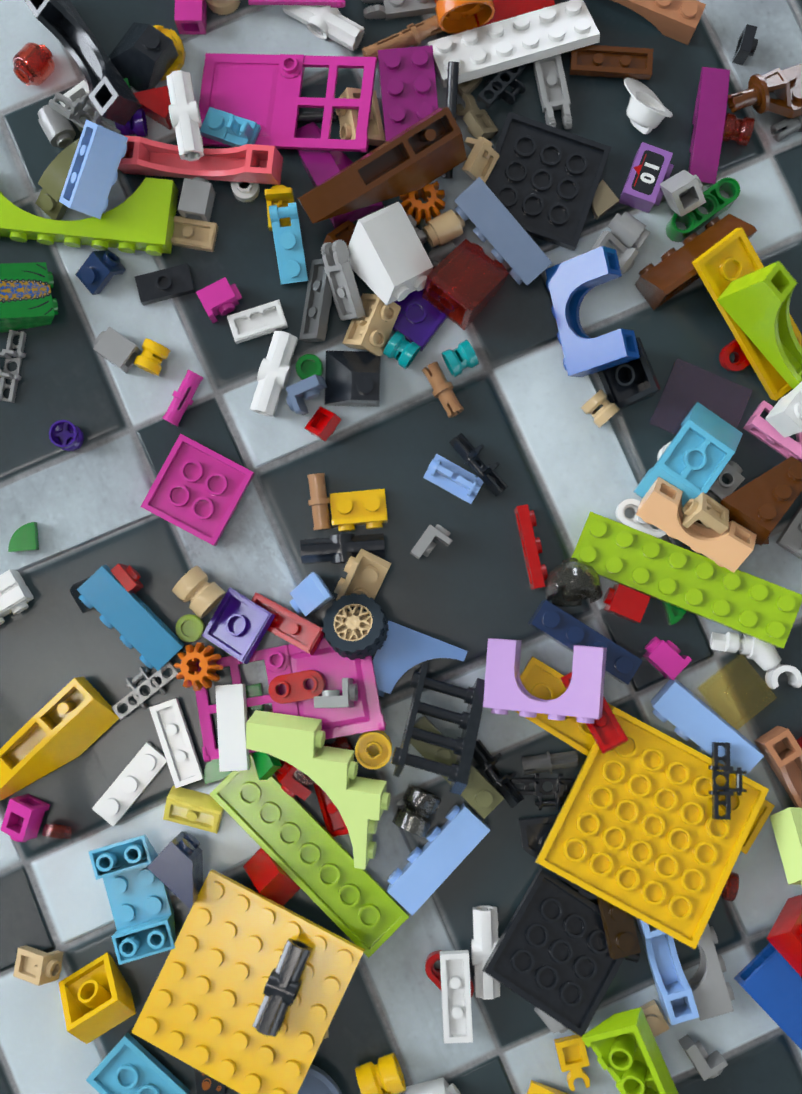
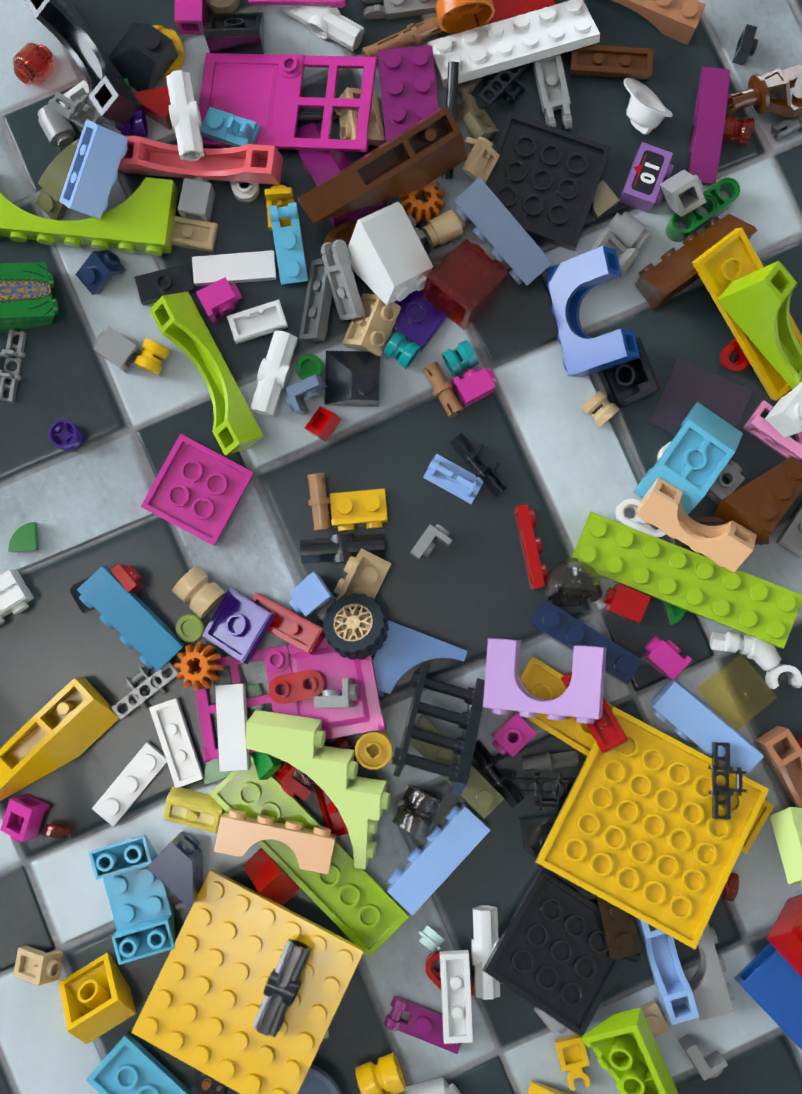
dark pink pin [162,370,203,426] -> none
tan bracket [682,492,729,535] -> none
none -> lime arch [149,292,264,456]
none -> white tile [192,250,277,286]
none -> black slope [204,12,264,54]
none -> light nougat arch [214,809,336,874]
none -> magenta plate [383,995,462,1055]
none -> light aqua plate [419,925,445,952]
none -> dark pink brick [452,368,497,407]
none -> dark pink brick [490,711,537,757]

